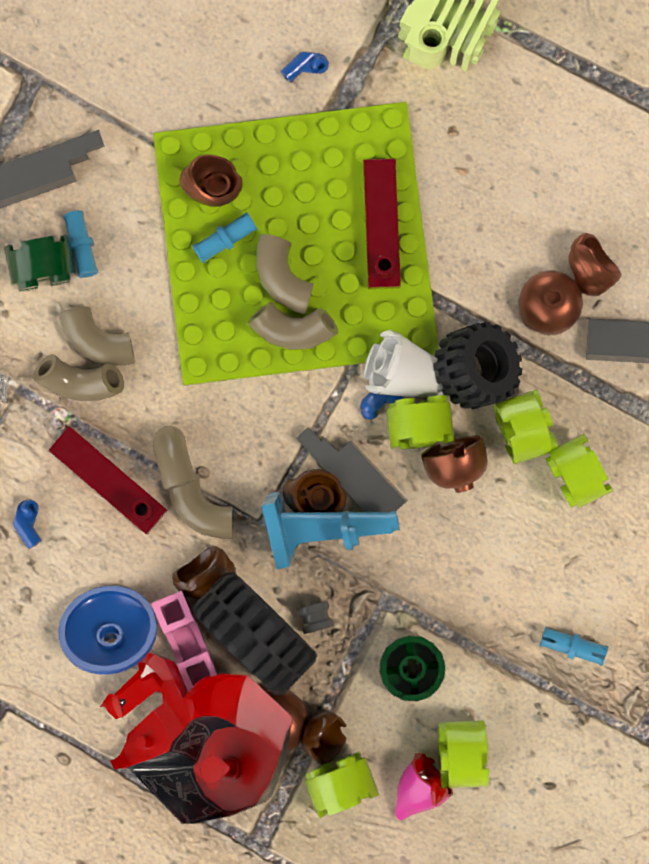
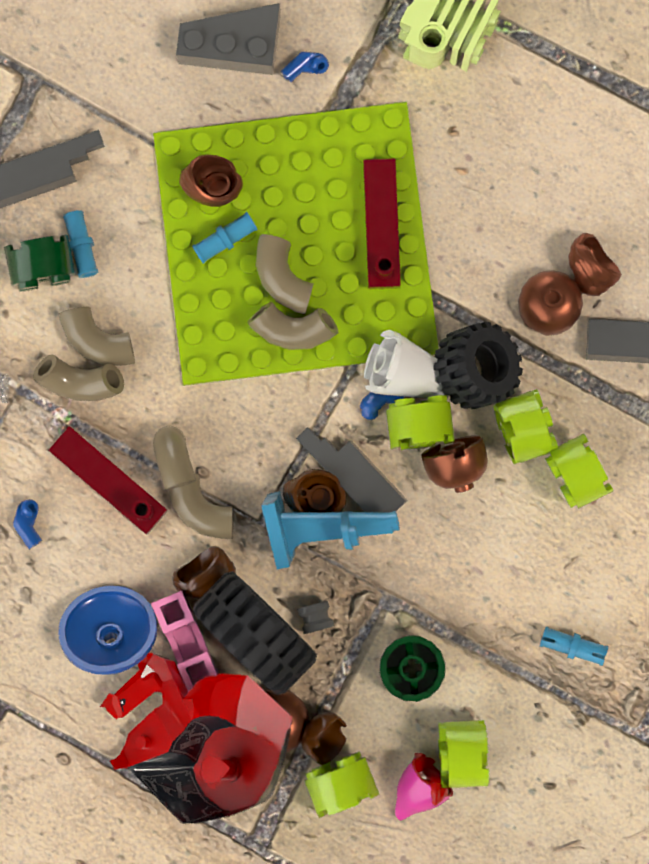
none -> dark grey wedge [176,3,281,75]

